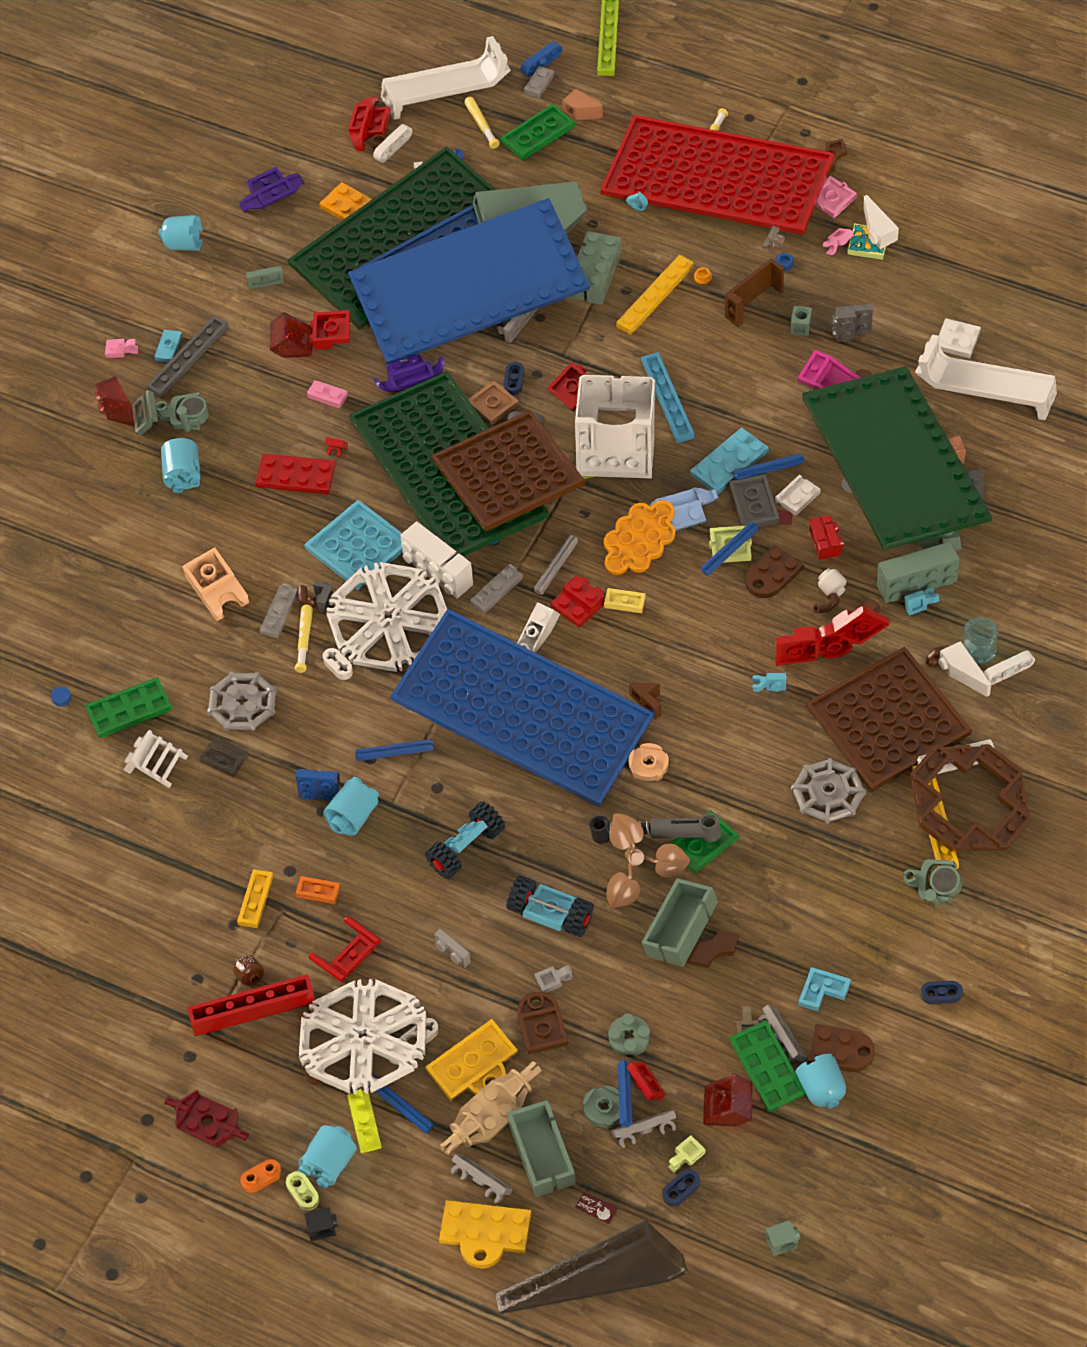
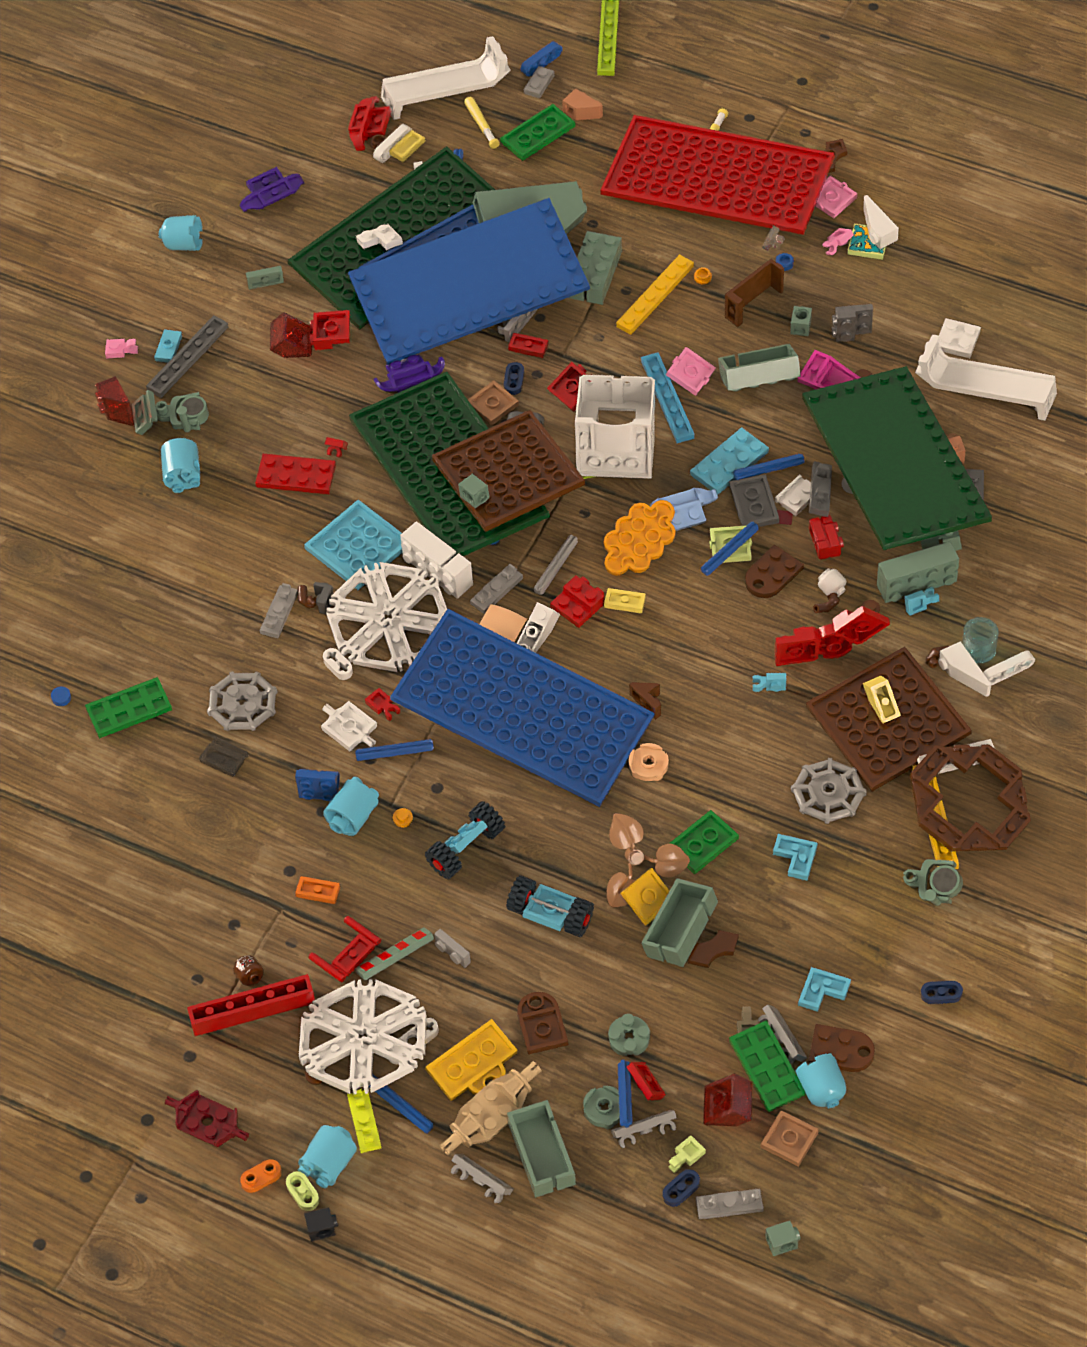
white plate [124,730,188,788] -> none
light nougat brick [182,547,250,621] -> none
yellow plate [237,869,273,928] -> none
light yellow piece [295,605,313,673] -> none
bright pink plate [307,380,348,409] -> none
light orange plate [319,182,372,220] -> none
yellow plate [439,1200,531,1269] -> none
clear smoke slope [496,1220,688,1314] -> none
light grey plate [534,965,573,993] -> none
dark red sticker [575,1192,618,1224] -> none
dark grey piece [589,813,722,844] -> none
medium azure tile [626,192,648,211] -> none
none -> white plate [321,701,377,751]
none -> sand green tile [355,927,434,980]
none -> white plate [356,224,403,250]
none -> red plate [365,688,401,721]
none -> light yellow plate [389,130,425,162]
none -> light orange plate [393,808,413,828]
none -> sand green brick [458,474,489,508]
none -> light nougat slope [479,604,527,642]
none -> red plate [508,333,549,358]
none -> yellow plate [620,868,670,925]
none -> bright pink plate [666,347,716,396]
none -> light grey plate [696,1189,763,1220]
none -> piece [718,344,800,391]
none -> medium nougat plate [761,1110,819,1167]
none -> medium azure plate [773,834,817,881]
none -> dark grey hinge [809,461,832,517]
none -> light yellow slope [863,676,901,723]

